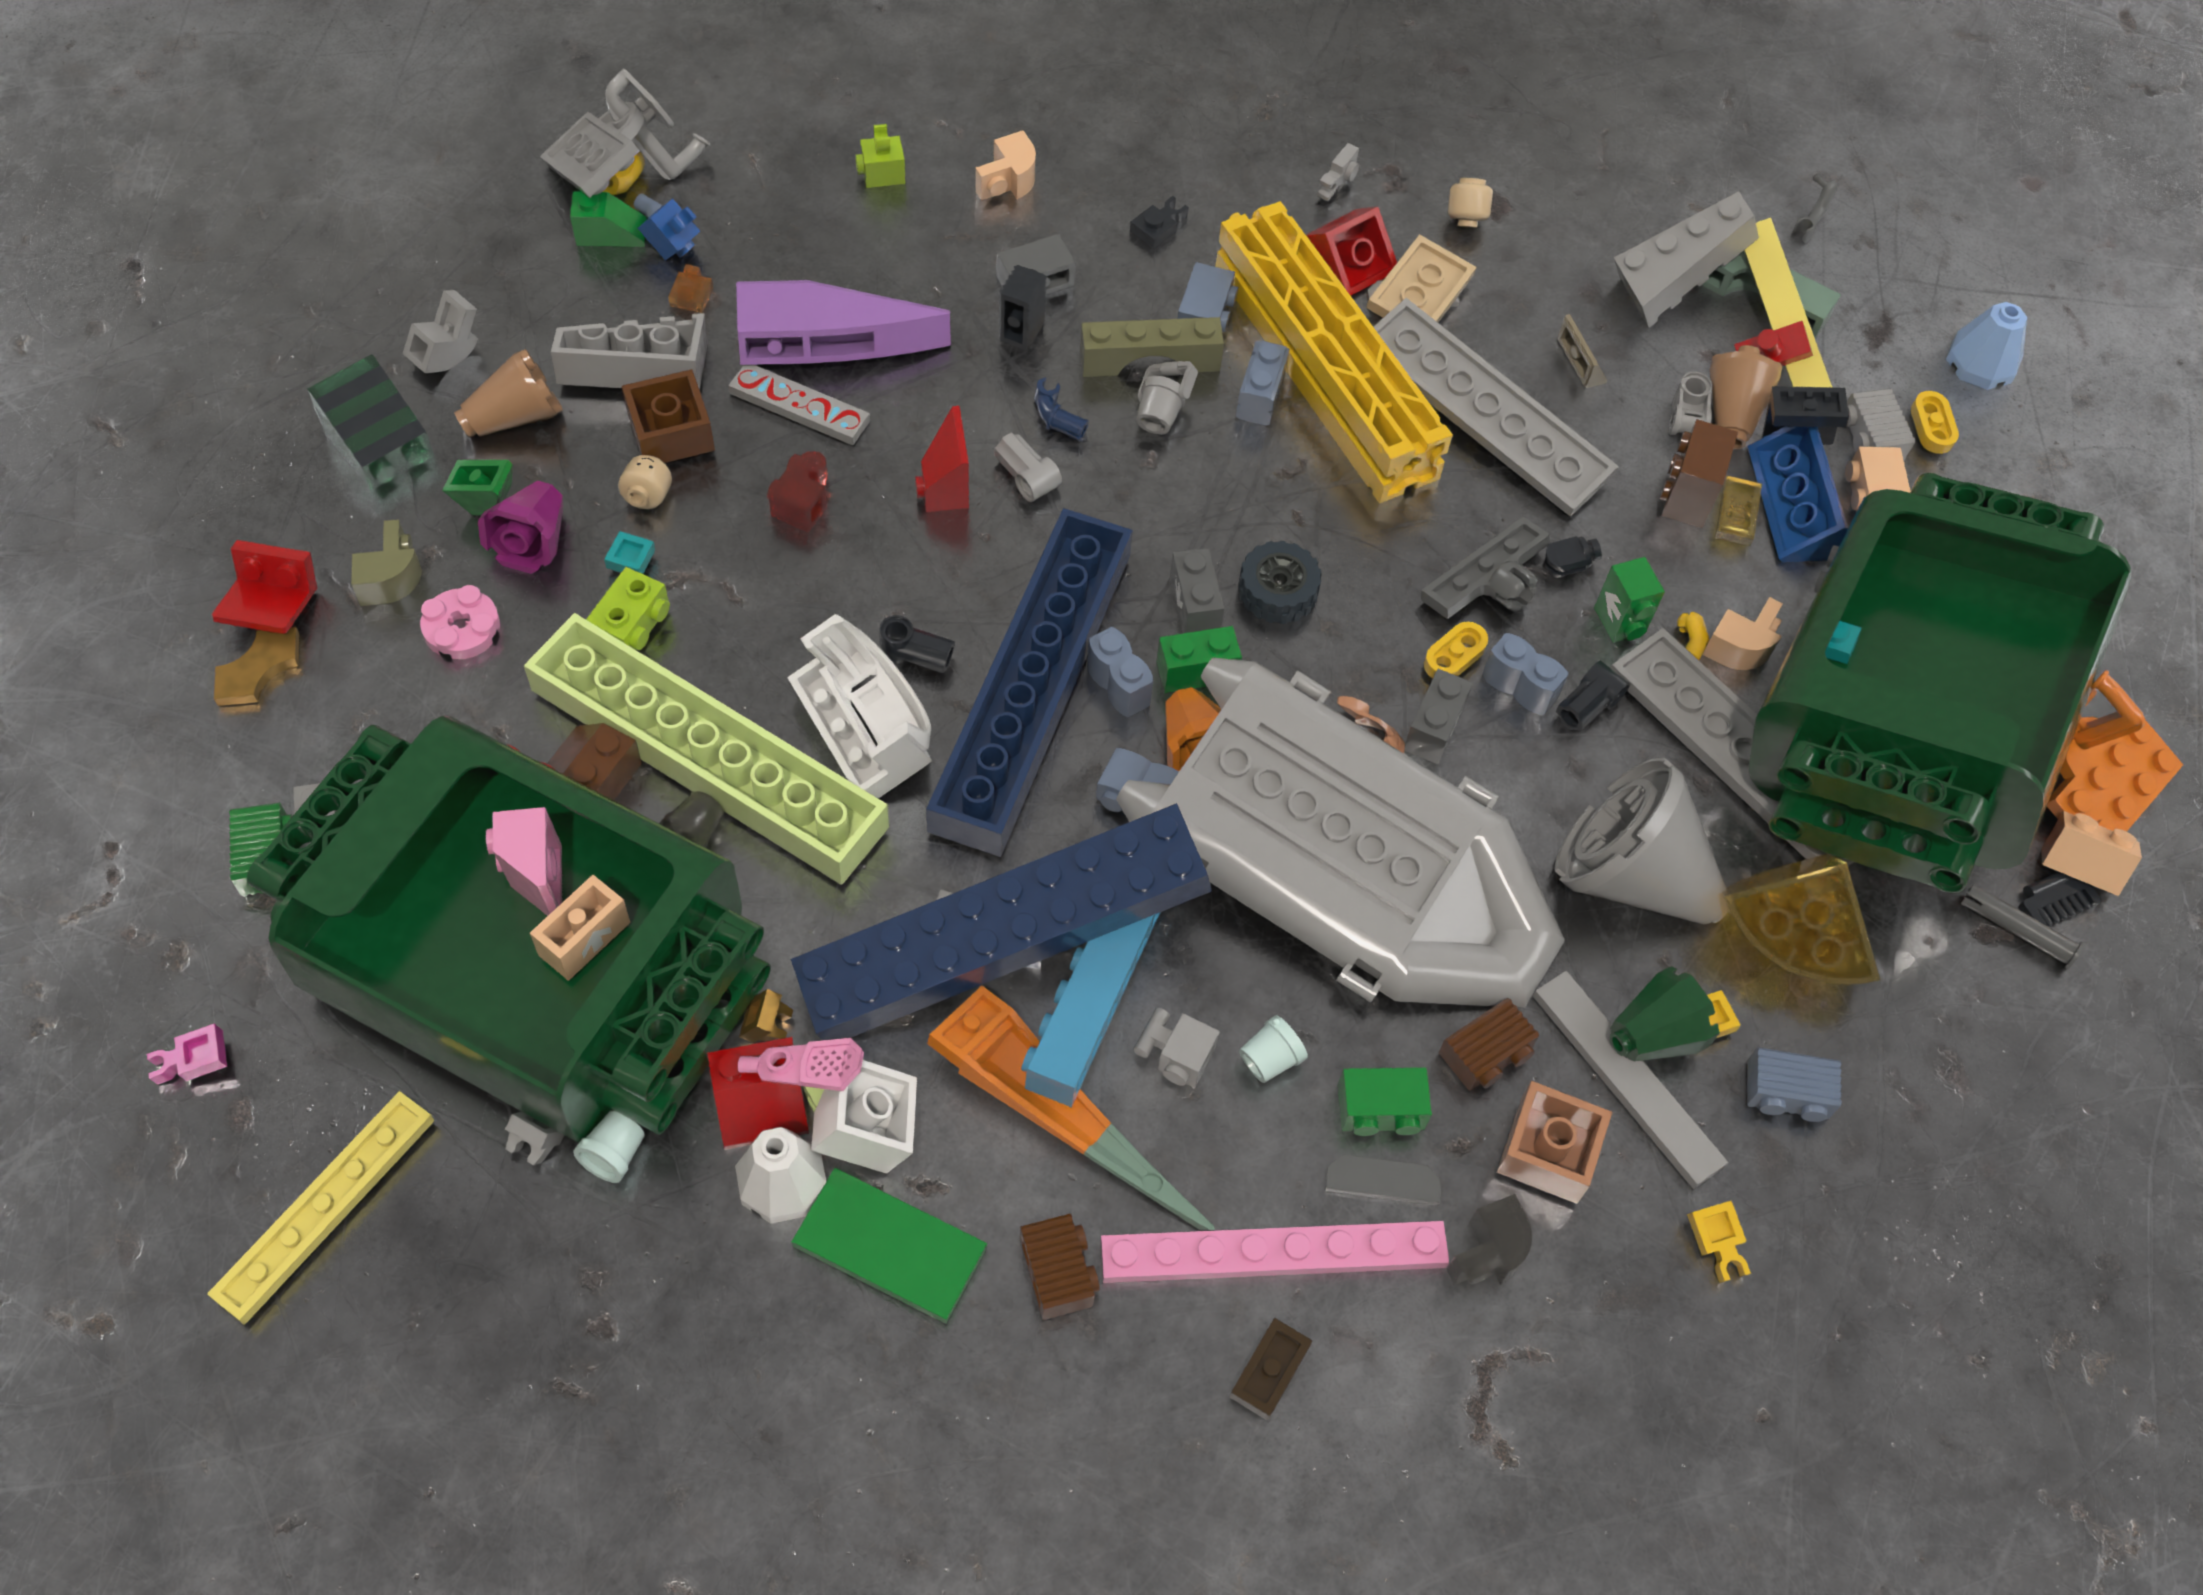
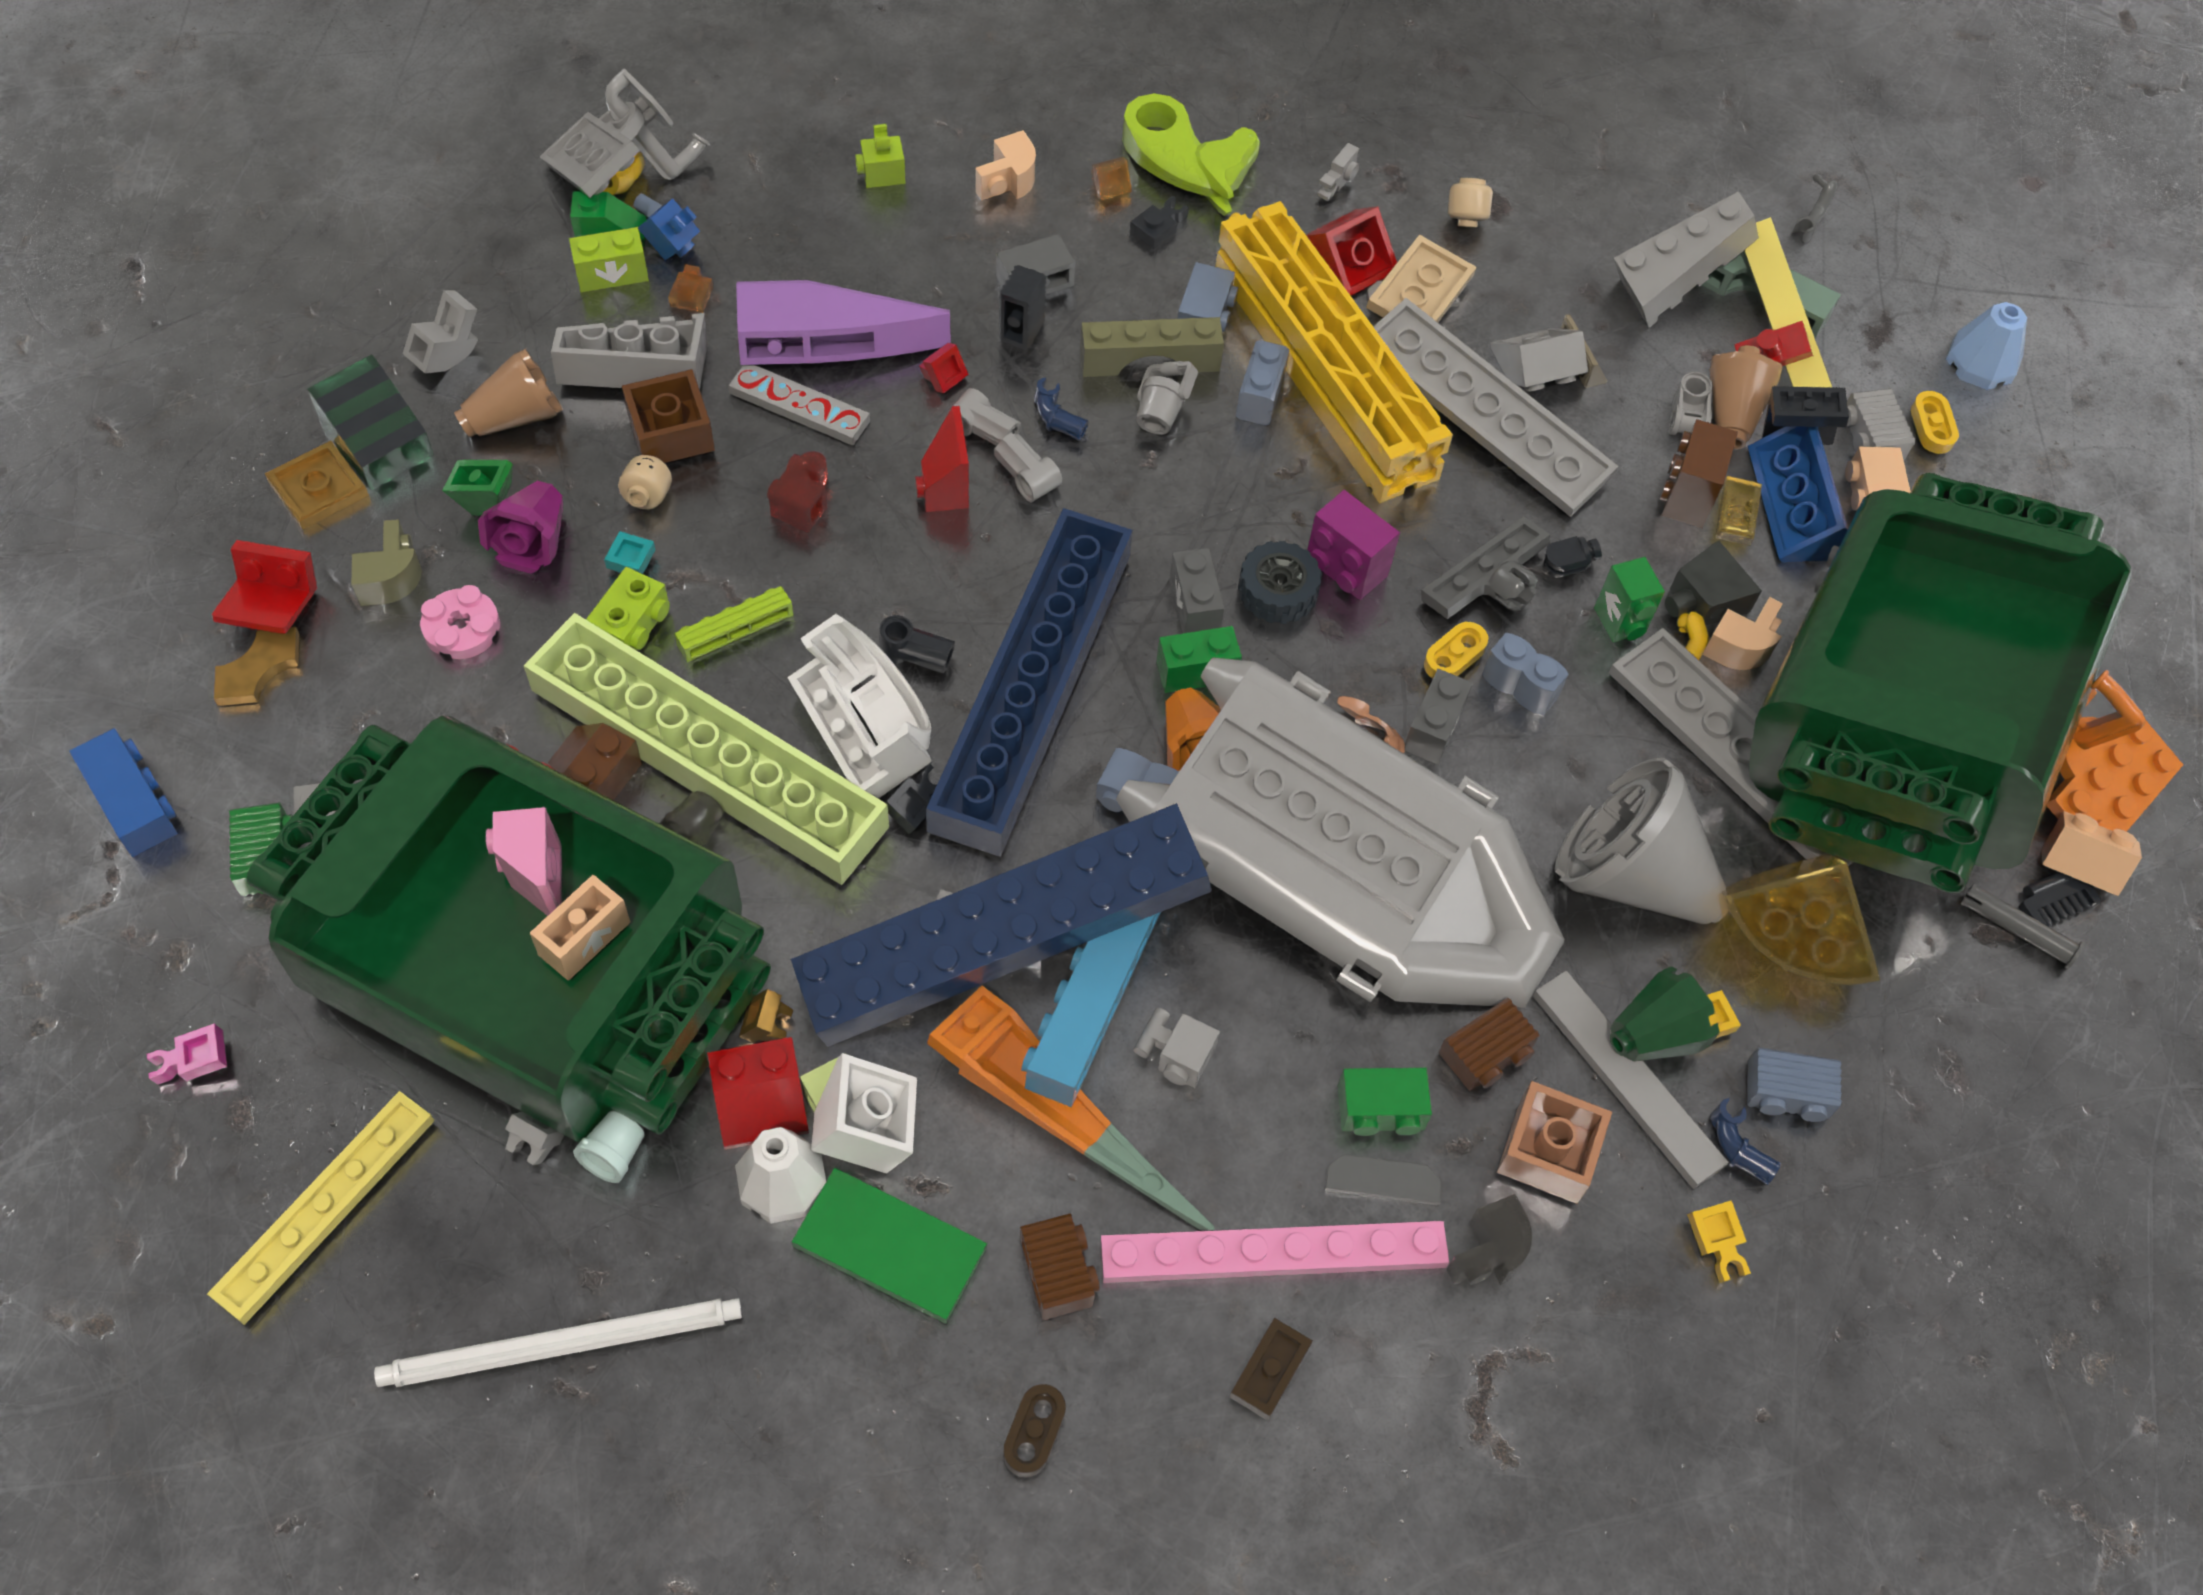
bright pink piece [738,1038,864,1091] -> none
sand blue brick [1087,627,1153,717] -> none
light aqua piece [1239,1015,1308,1083] -> none
black piece [1556,660,1631,731] -> none
teal plate [1825,621,1862,664] -> none
none -> blue brick [69,728,178,858]
none -> pearl gold tile [265,441,369,530]
none -> white piece [374,1298,742,1387]
none -> lime brick [569,227,649,292]
none -> lime piece [675,586,793,663]
none -> black plate [885,764,937,834]
none -> red tile [919,343,969,393]
none -> light grey piece [945,388,1021,446]
none -> dark brown plate [1003,1384,1066,1477]
none -> clear orange tile [1091,157,1132,200]
none -> lime animal [1122,93,1260,216]
none -> magenta brick [1307,490,1400,600]
none -> light grey slope [1490,328,1588,391]
none -> pearl dark grey torso [1665,541,1762,626]
none -> dark blue piece [1710,1097,1781,1186]

